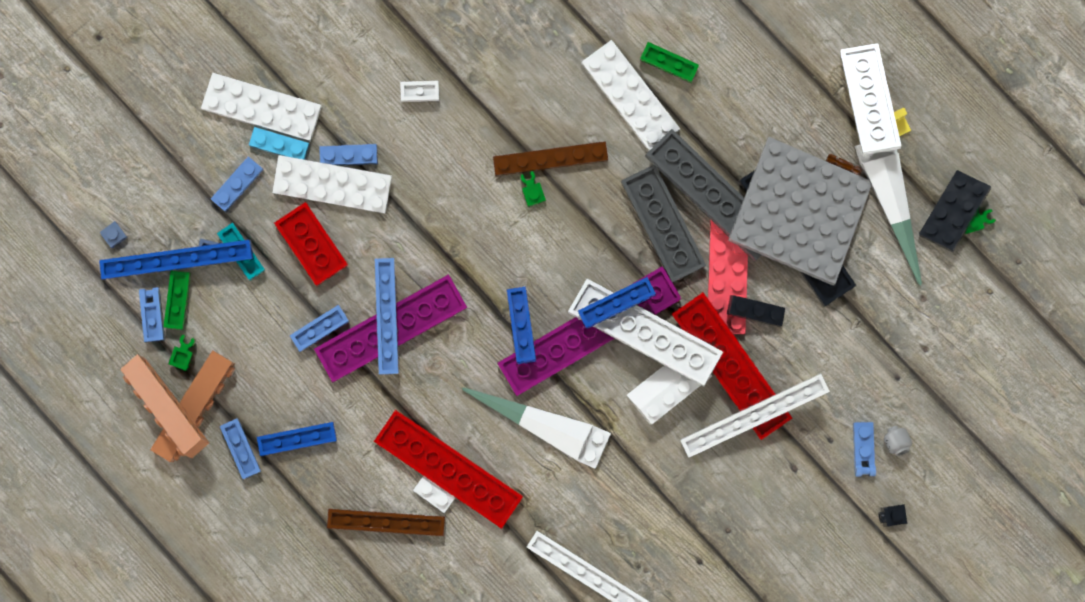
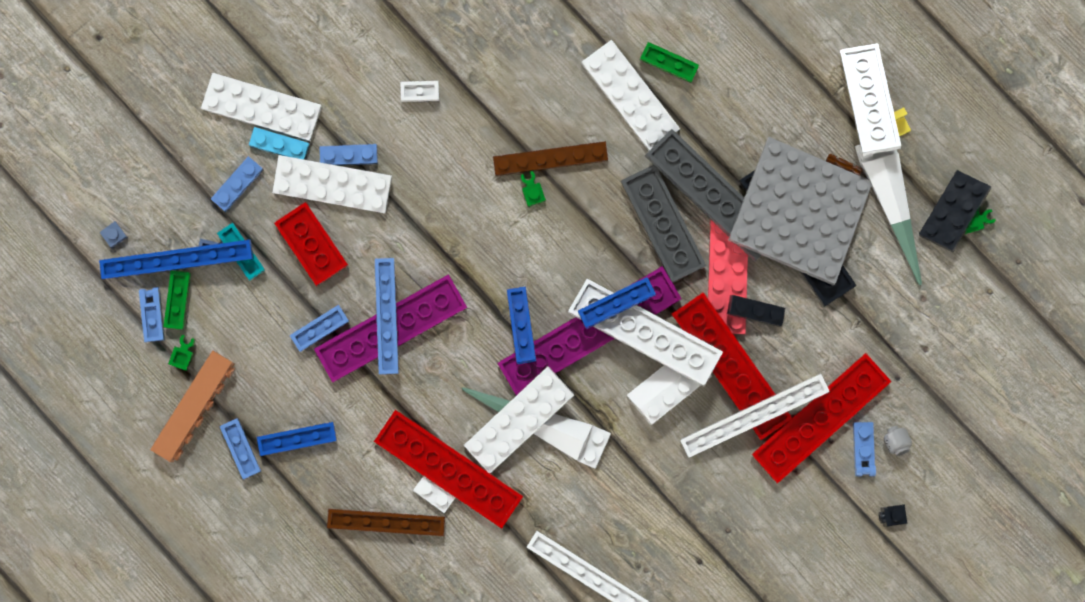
brick [120,354,210,458] -> none
none -> white plate [464,367,574,473]
none -> red plate [751,353,892,484]

